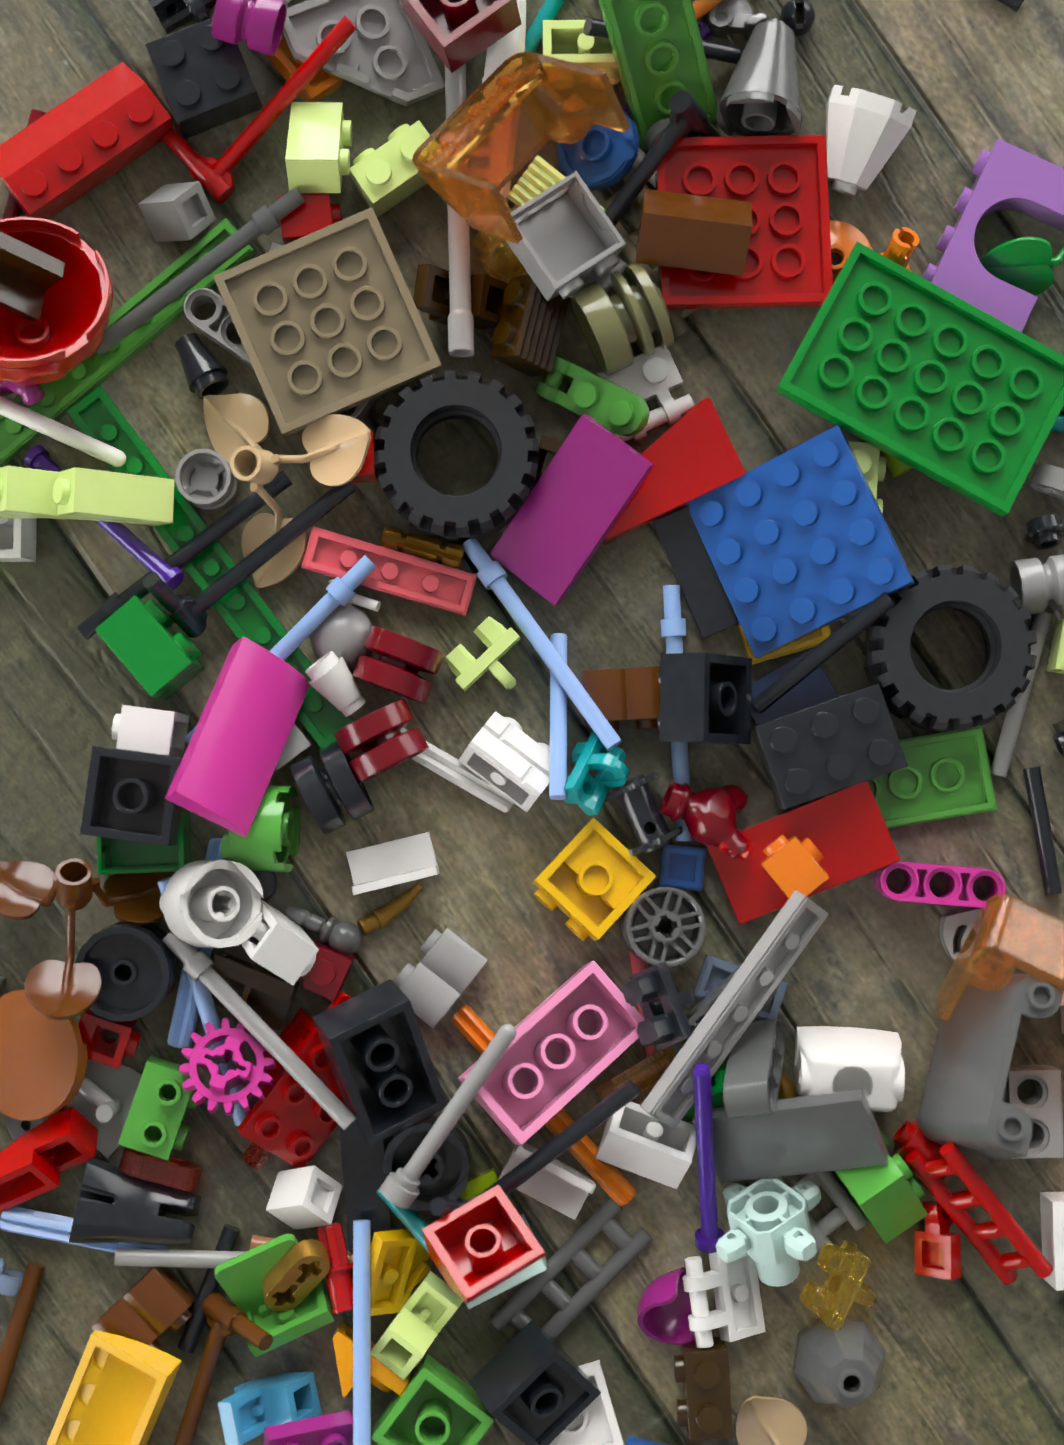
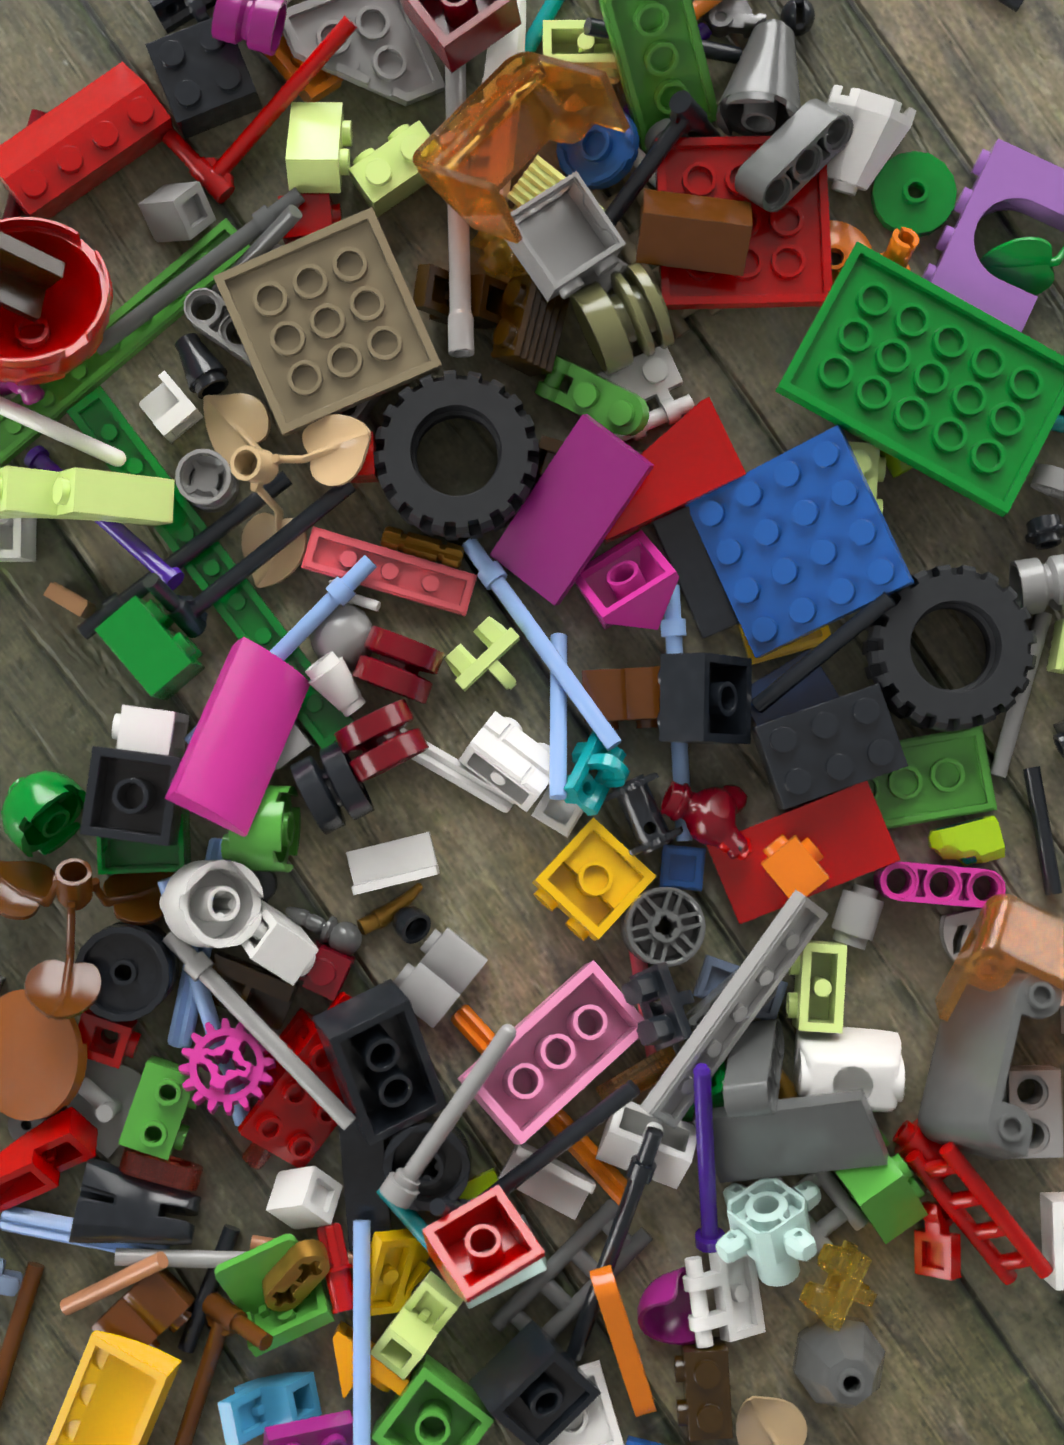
none -> green cylinder [1,770,86,857]
none -> medium nougat tile [43,582,96,619]
none -> nougat bar [60,1251,169,1315]
none -> white panel [139,370,203,443]
none -> dark grey bar [211,204,302,296]
none -> black hinge [393,906,431,944]
none -> white tile [531,787,584,838]
none -> black bar [566,1126,664,1361]
none -> dark pink slope [575,530,679,630]
none -> orange beam [589,1265,657,1417]
none -> dark grey beam [734,98,854,212]
none -> yellowish green brick [786,940,847,1033]
none -> light grey brick [831,883,884,950]
none -> green plate [870,151,957,237]
none -> lime rock [927,815,1005,866]

